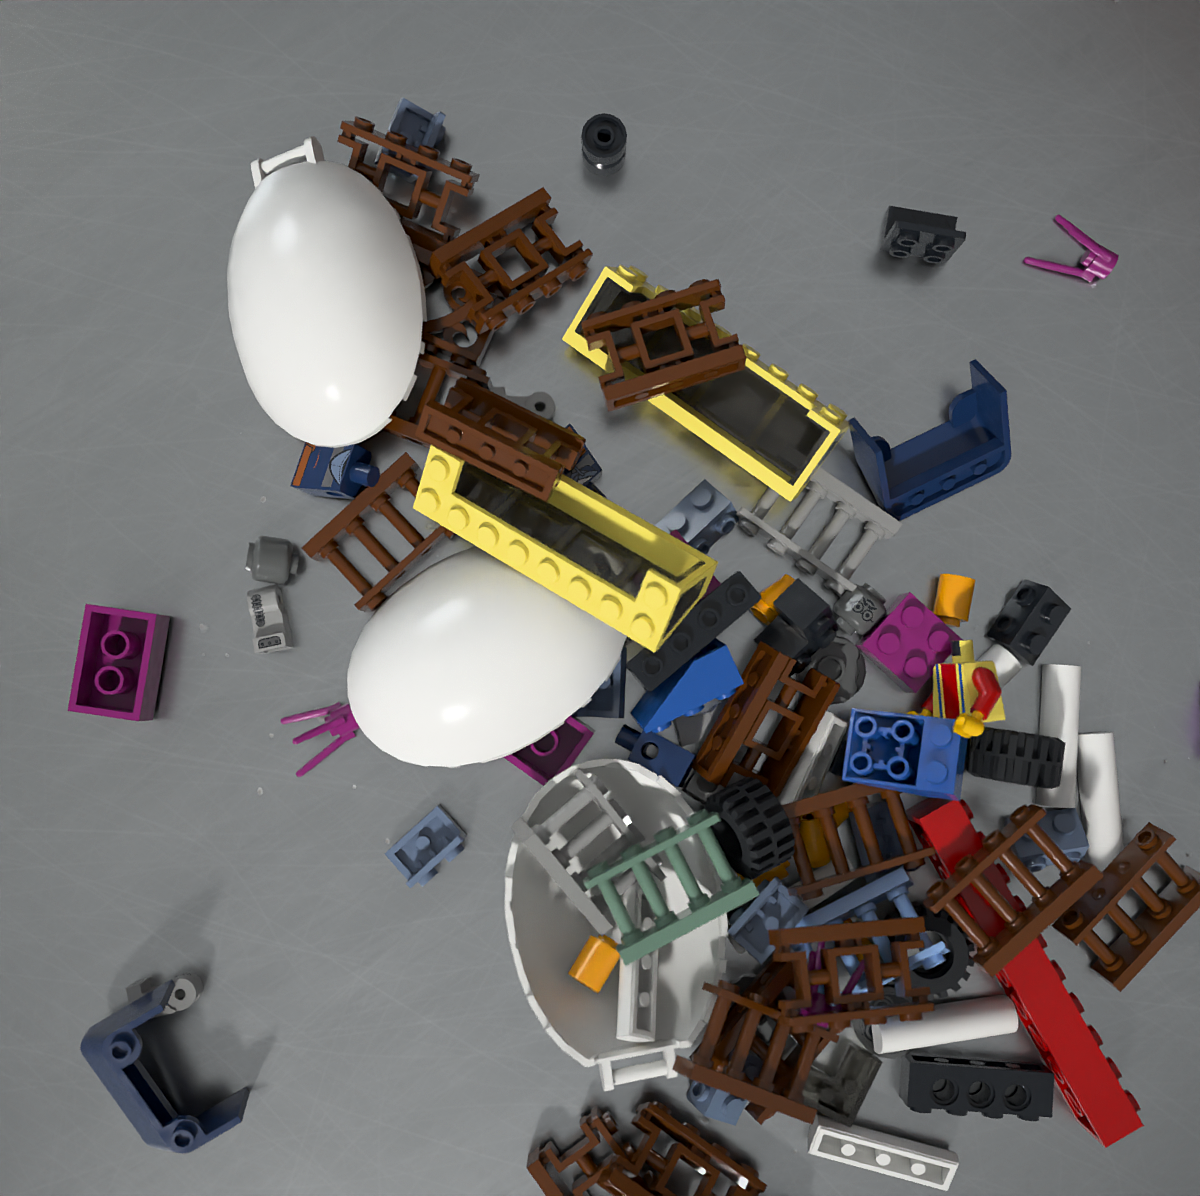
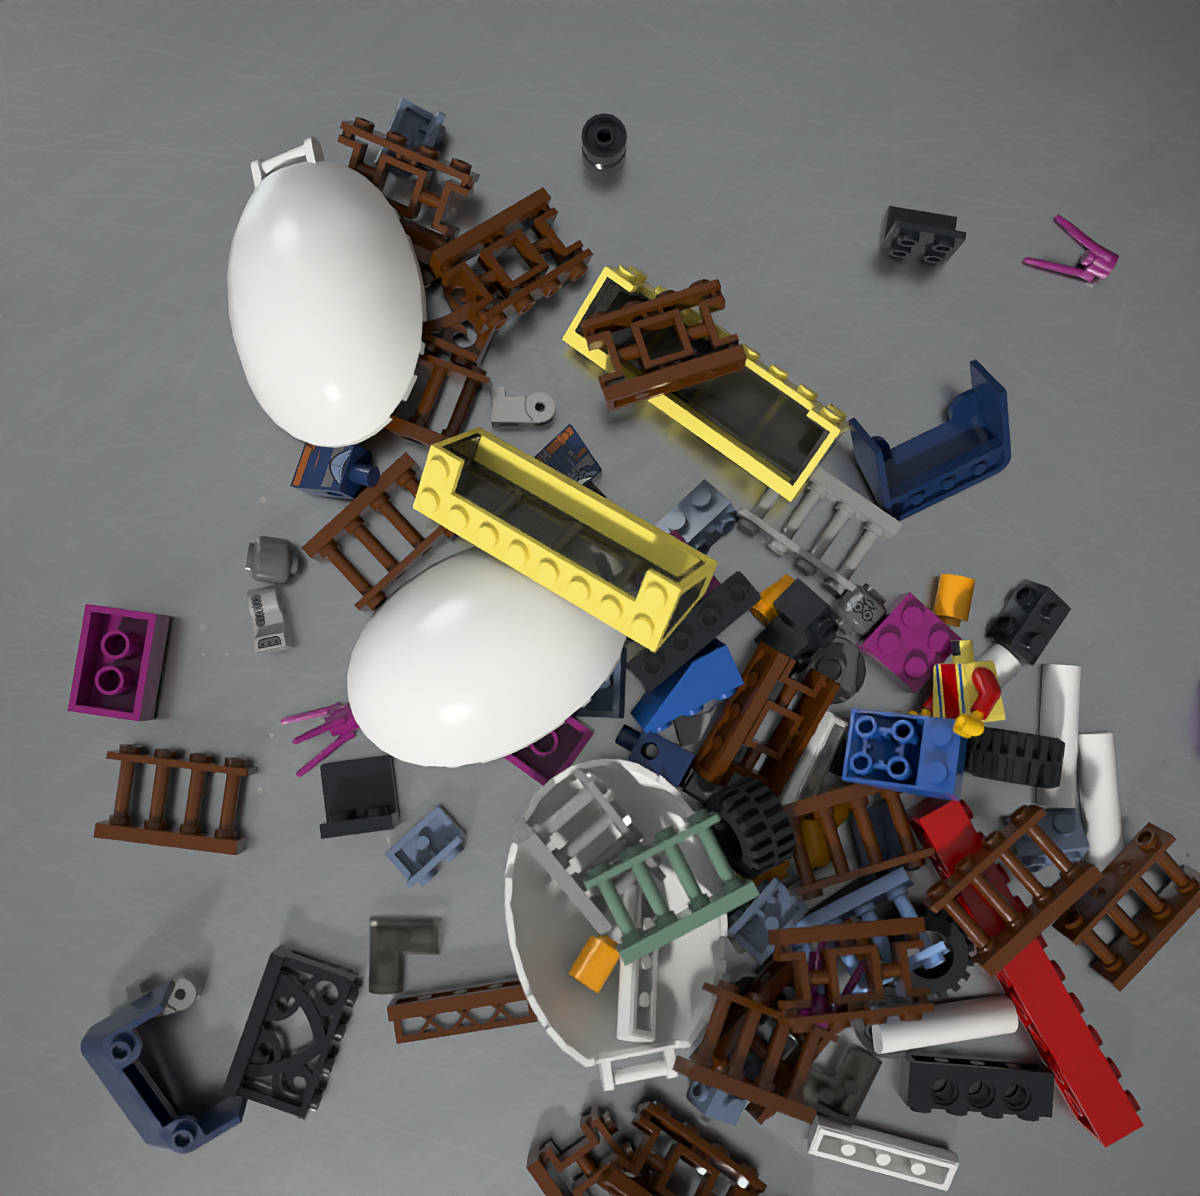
reddish brown fence [415,377,586,502] -> none
none -> reddish brown fence [94,744,256,855]
none -> black fence [221,946,360,1120]
none -> black bracket [319,755,400,839]
none -> clear smoke brick [369,917,442,995]
none -> reddish brown fence [387,979,538,1044]

